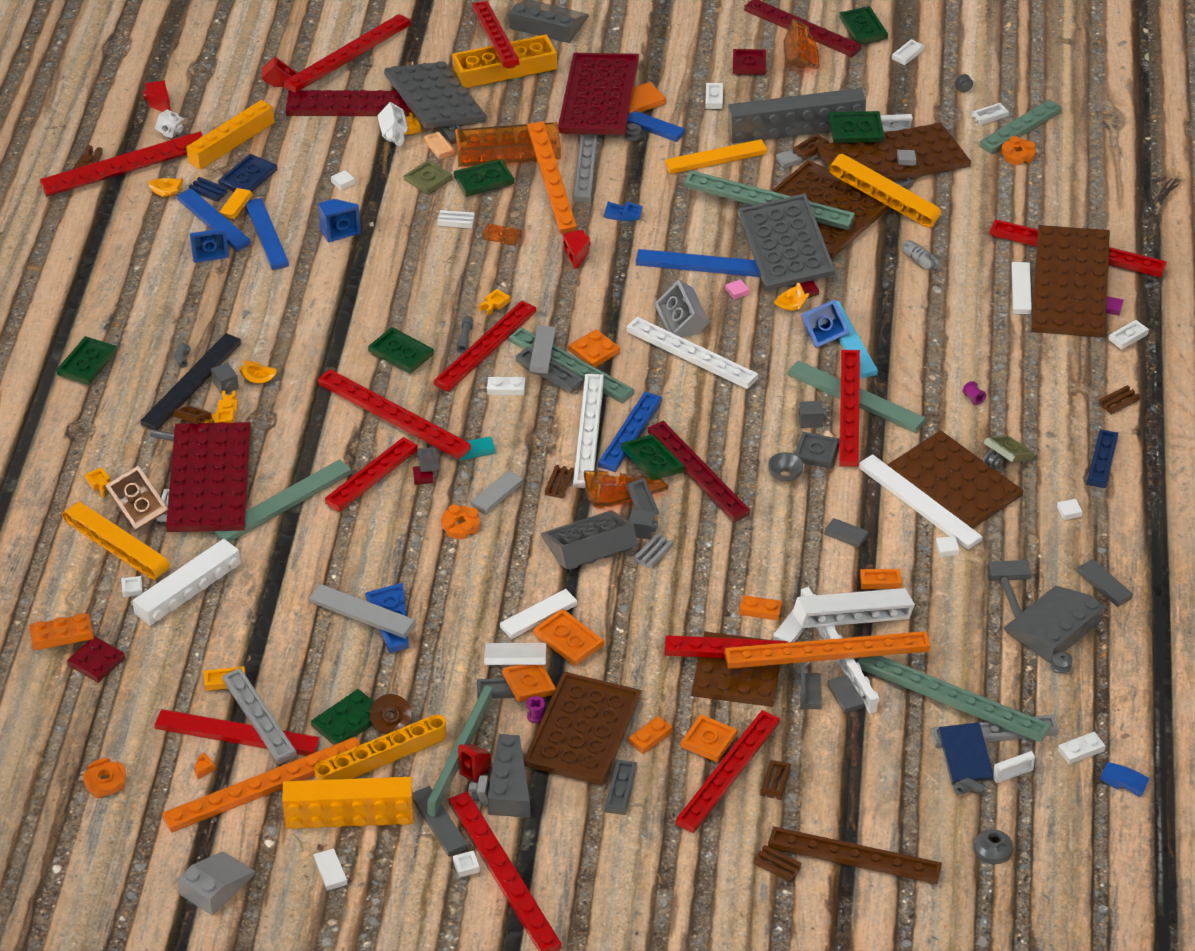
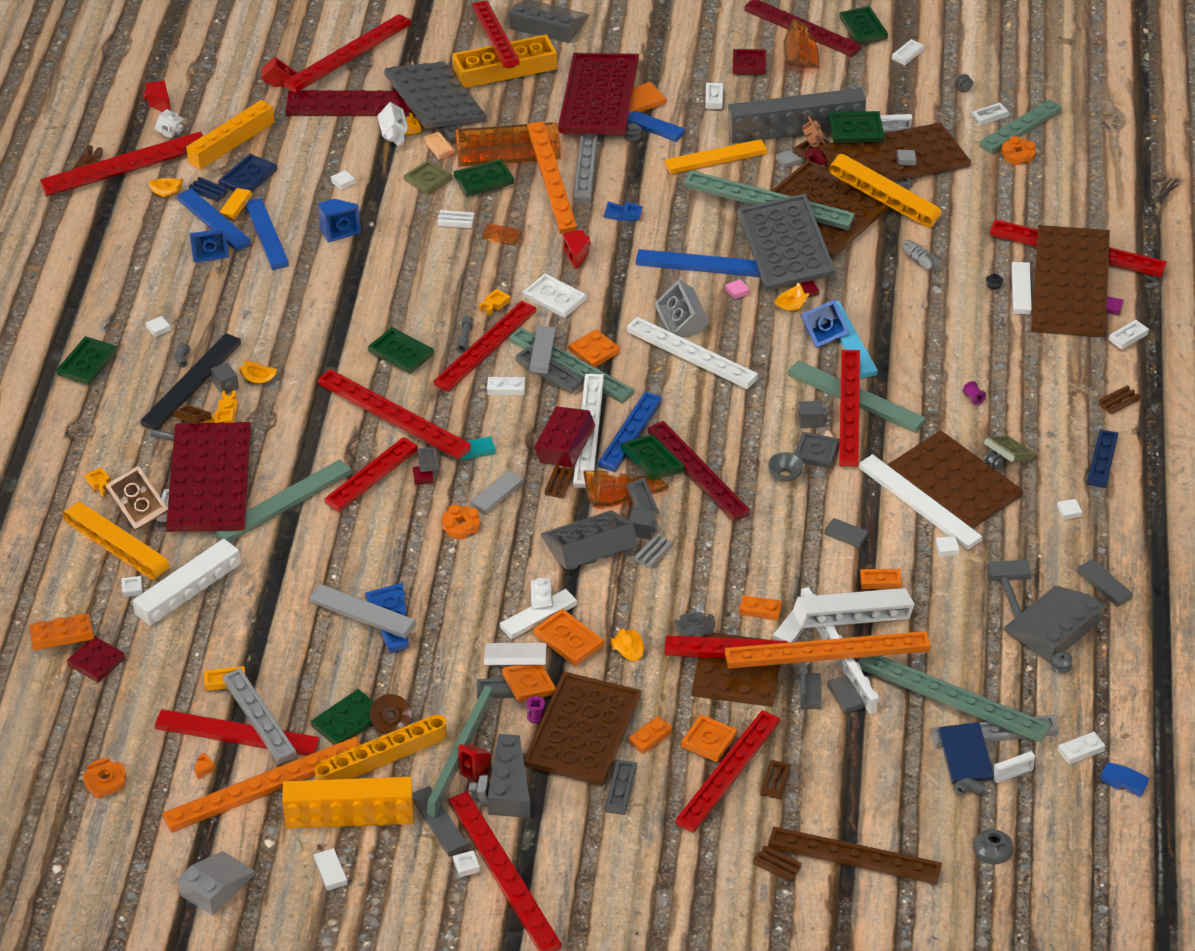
none -> white tile [146,316,171,337]
none -> white tile [522,273,587,318]
none -> white plate [531,578,552,609]
none -> dark red brick [534,406,595,467]
none -> light orange hat [610,628,644,661]
none -> dark grey plate [674,612,715,636]
none -> nougat hinge [802,116,826,147]
none -> dark red tile [804,148,827,166]
none -> black plate [986,273,1003,290]

